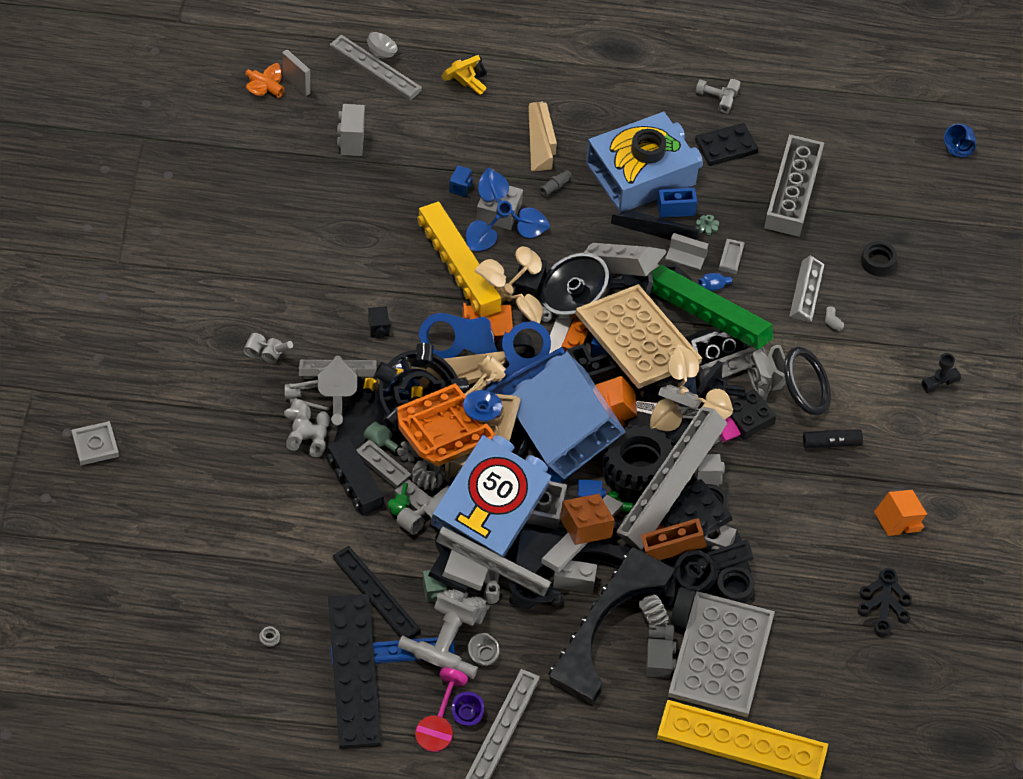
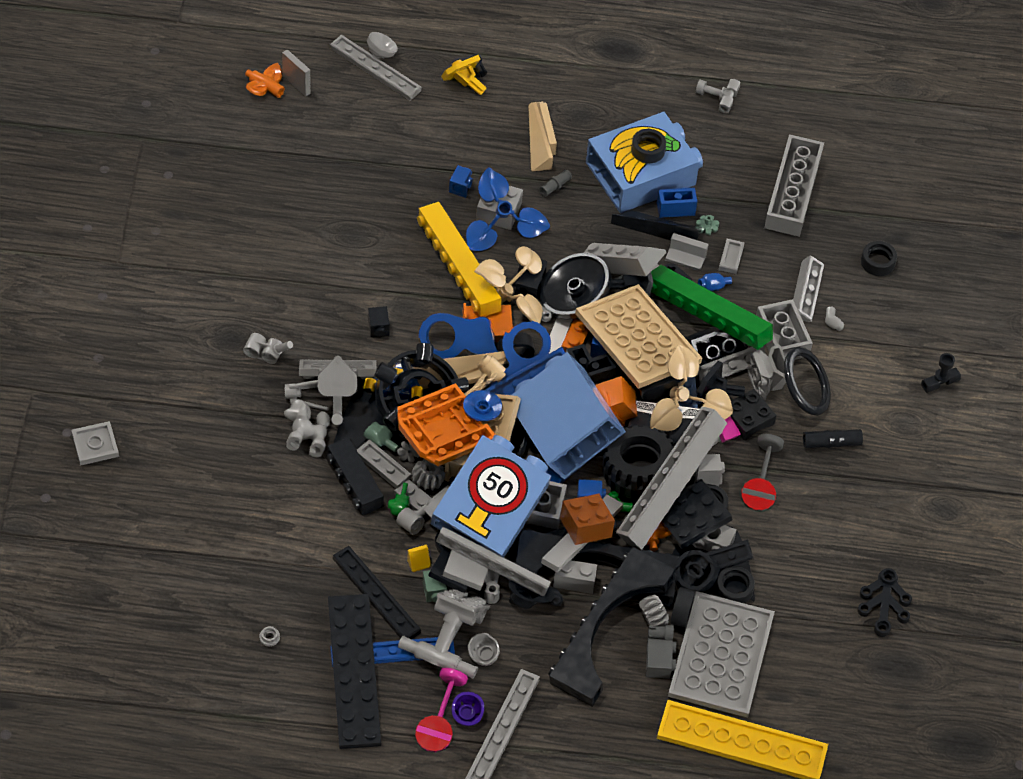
light grey brick [337,104,365,156] -> none
dark orange brick [641,518,707,560] -> none
light grey plate [658,385,701,409] -> none
black plate [695,123,759,166] -> none
orange plate [874,490,927,536] -> none
blue piece [944,123,976,158] -> none
none -> yellow slope [407,545,431,572]
none -> piece [741,434,784,511]
none -> light grey brick [756,299,813,360]

